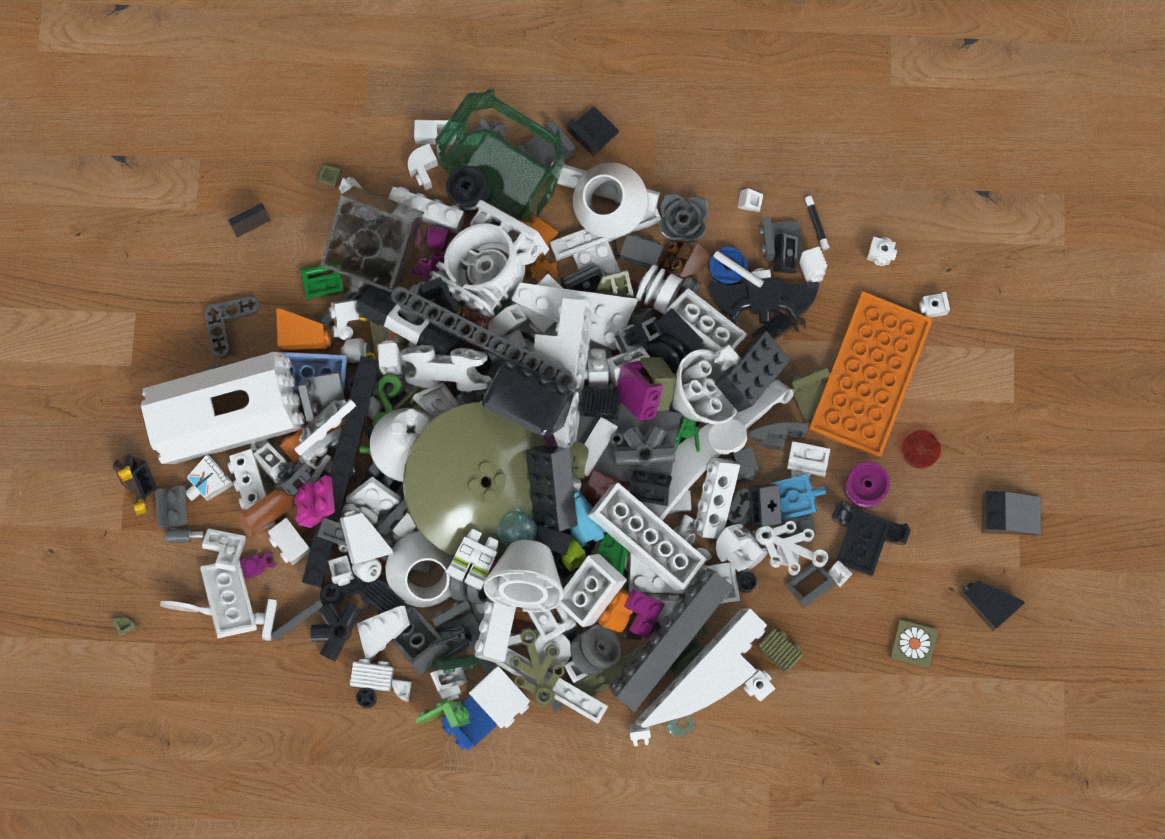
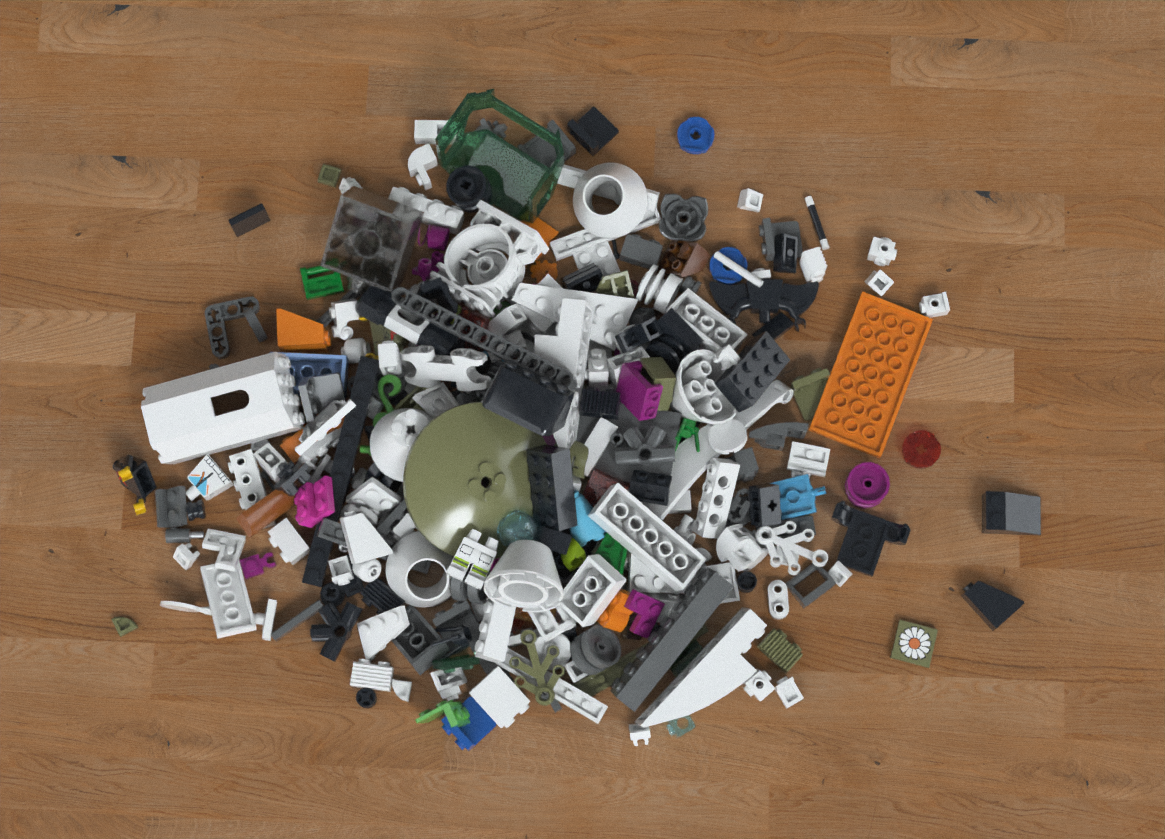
none -> white tile [173,543,200,570]
none -> black wheel [186,500,206,521]
none -> dark grey beam [243,307,268,343]
none -> white tile [351,468,367,489]
none -> blue plate [677,117,715,154]
none -> white plate [767,580,789,620]
none -> white bracket [775,676,804,709]
none -> white brick [864,270,894,296]

